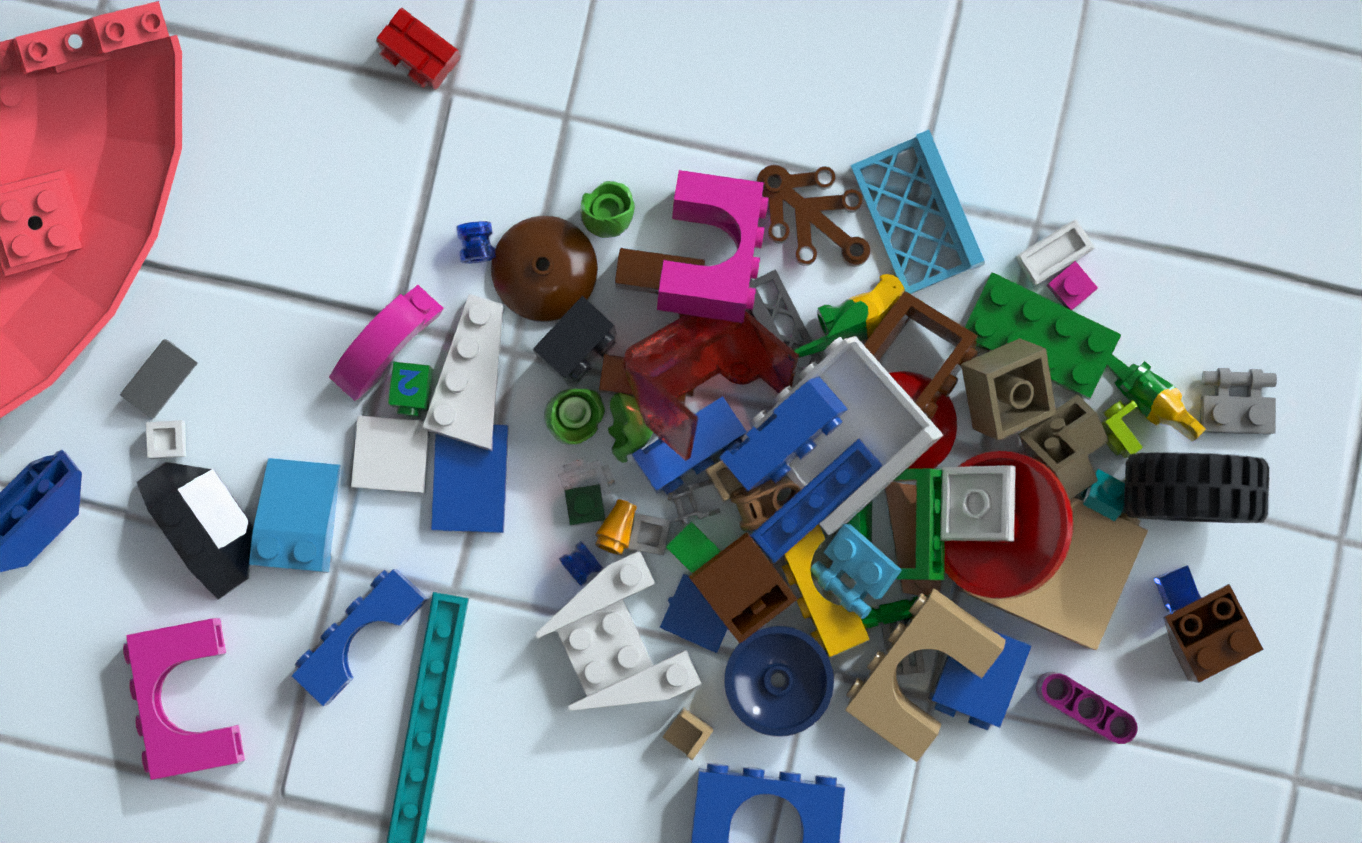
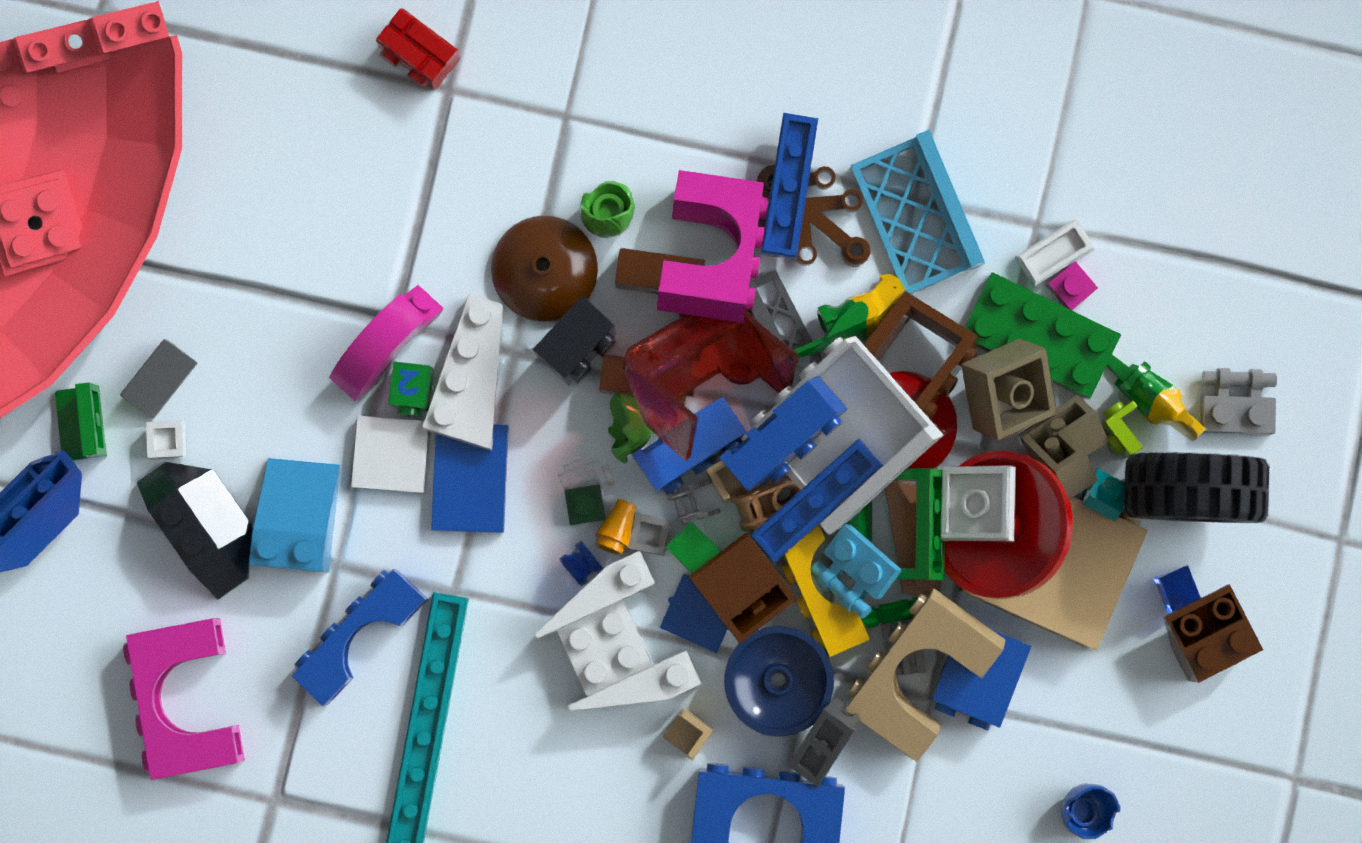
clear blue wheel [456,221,496,264] -> none
bright green hair [544,389,605,445] -> none
magenta beam [1035,672,1138,744] -> none
none -> green panel [55,382,107,461]
none -> blue tile [761,113,819,260]
none -> dark grey hinge [788,698,860,787]
none -> blue hair [1061,783,1121,839]

